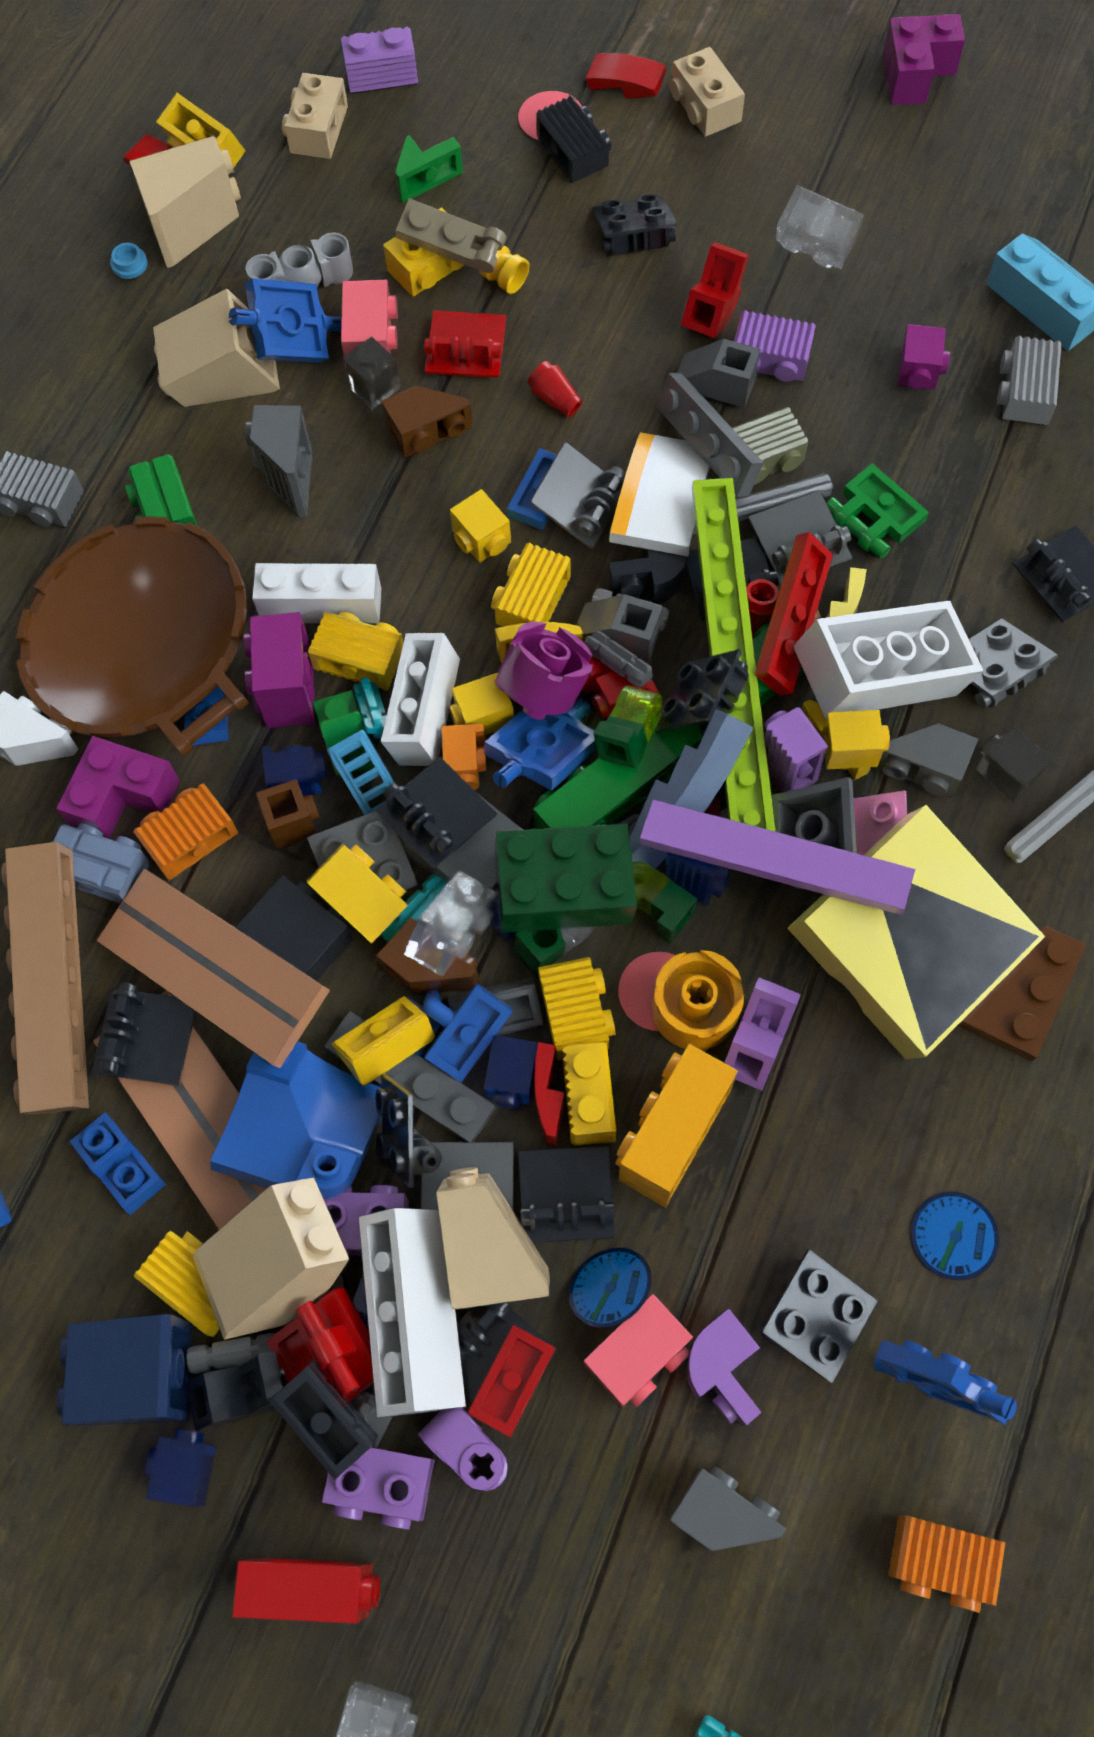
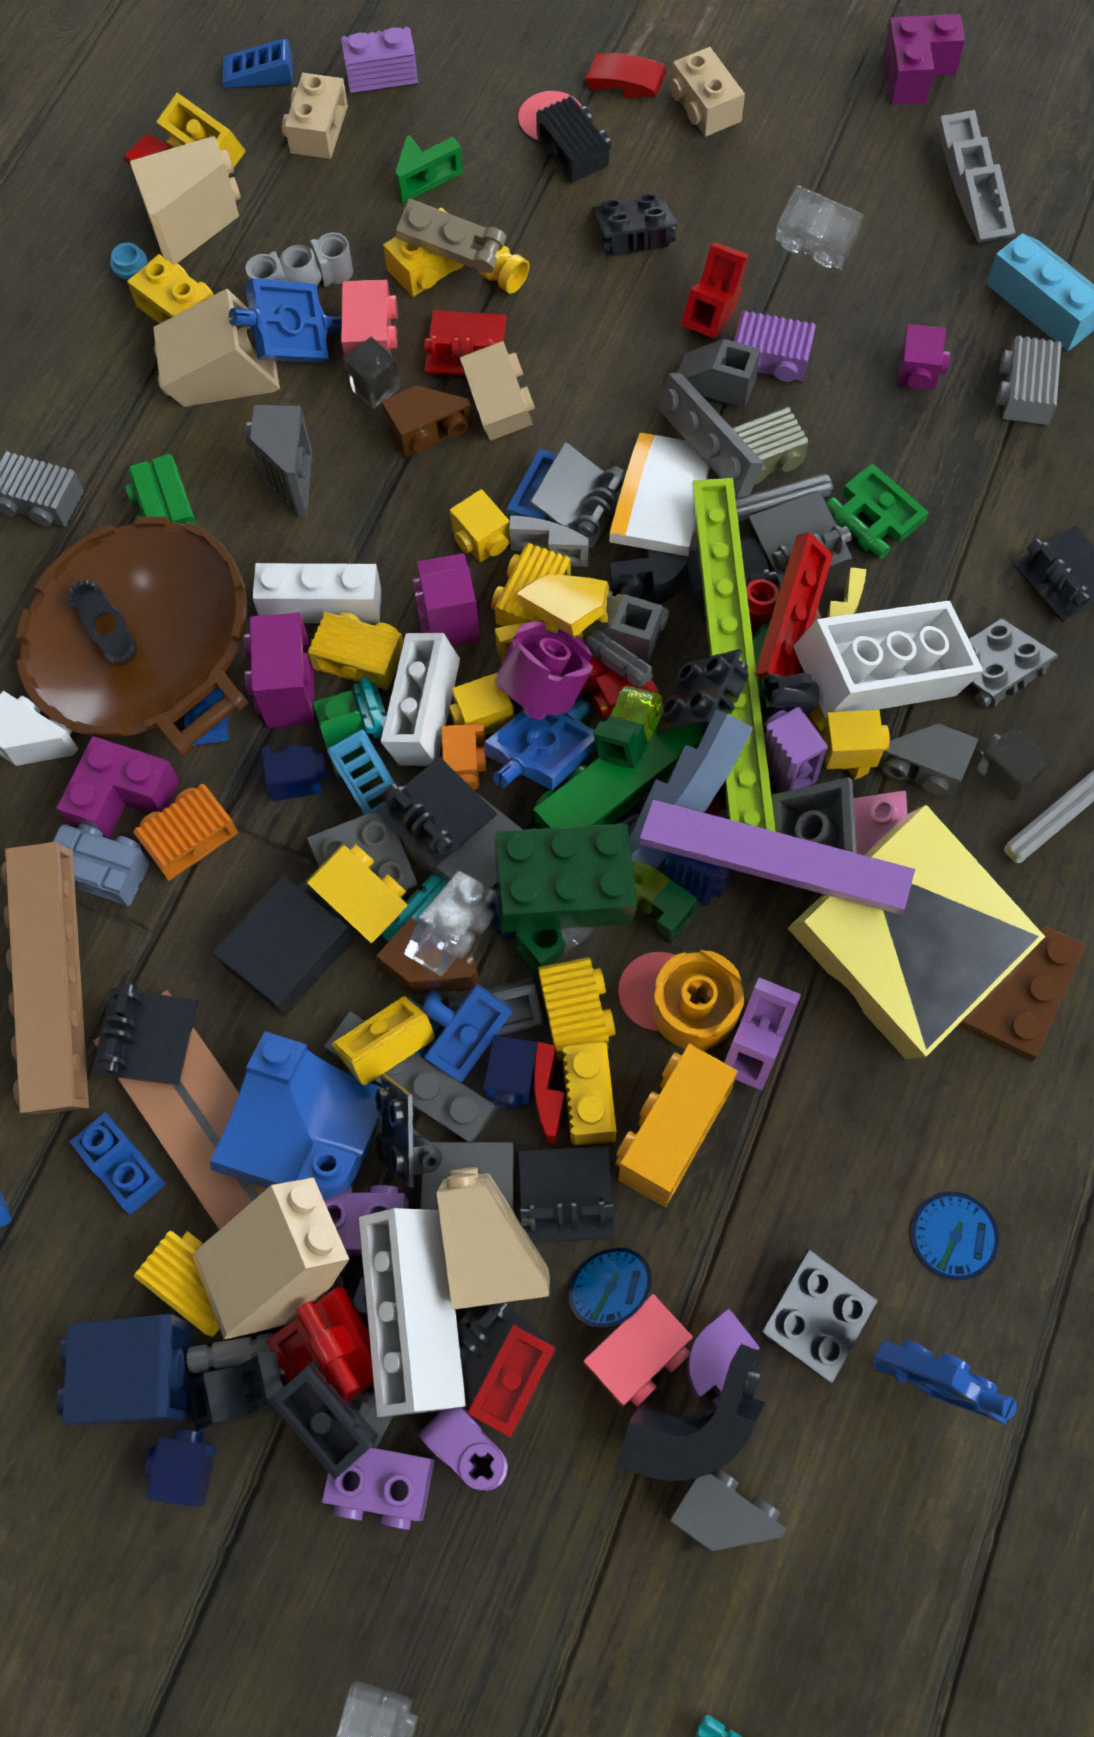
nougat tile [97,869,330,1068] -> none
red window [233,1557,380,1623] -> none
reddish brown brick [256,779,320,849] -> none
red cone [527,361,583,418] -> none
orange brick [888,1515,1005,1613] -> none
none -> black piece [67,579,138,665]
none -> yellow brick [127,254,214,324]
none -> blue slope [222,39,292,88]
none -> magenta brick [412,553,481,647]
none -> tan brick [460,341,535,441]
none -> light grey slope [509,515,589,567]
none -> yellow slope [517,575,609,637]
none -> black arch [617,1344,765,1481]
none -> black piece [762,673,819,714]
none -> light grey slope [937,110,1015,243]

